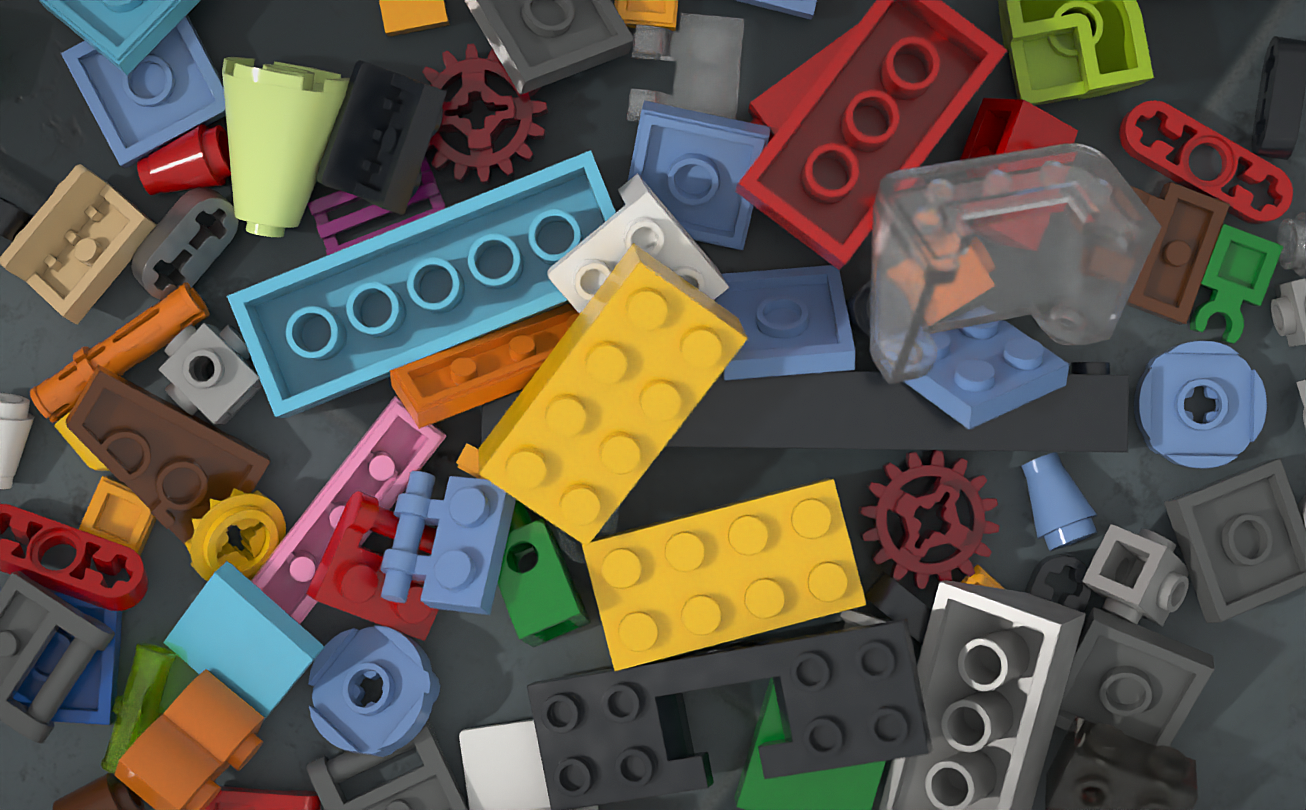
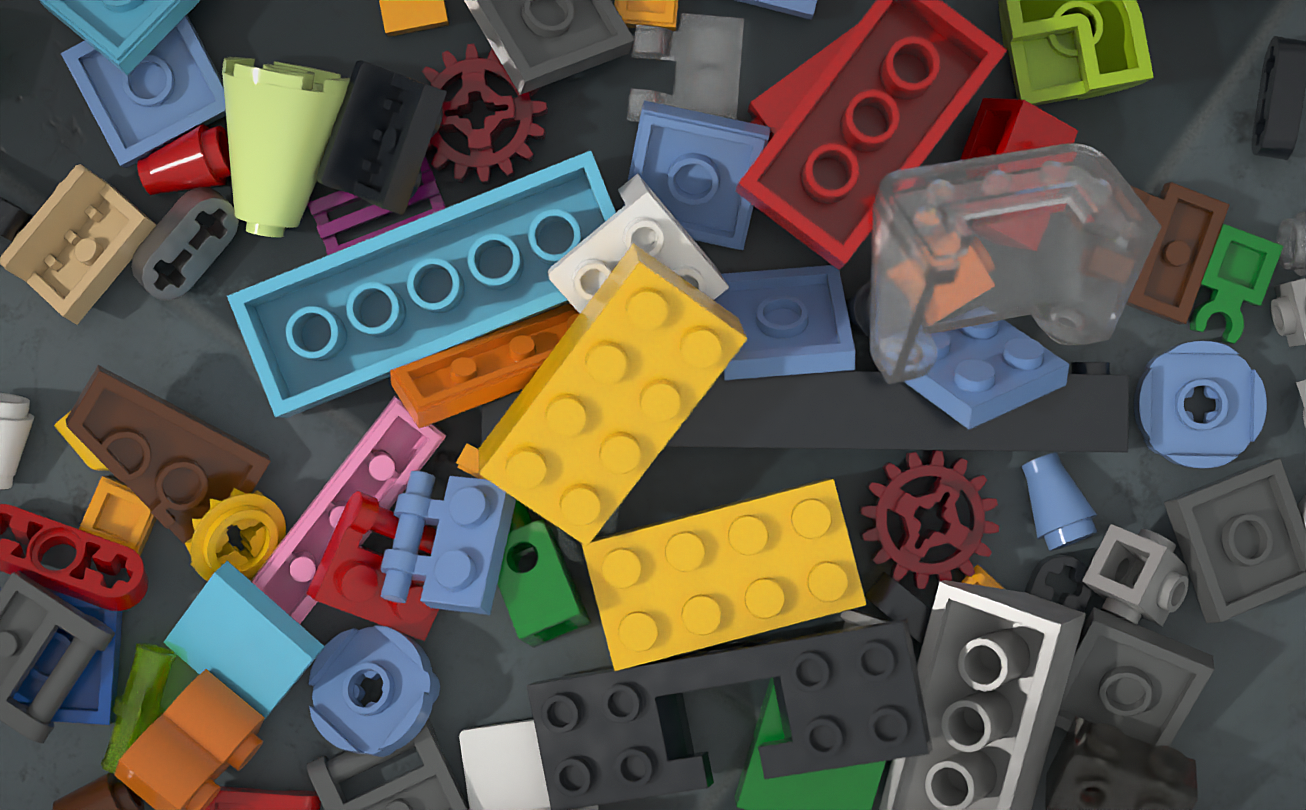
orange pin [30,282,210,423] -> none
light grey brick [158,323,263,424] -> none
red beam [1119,100,1293,224] -> none

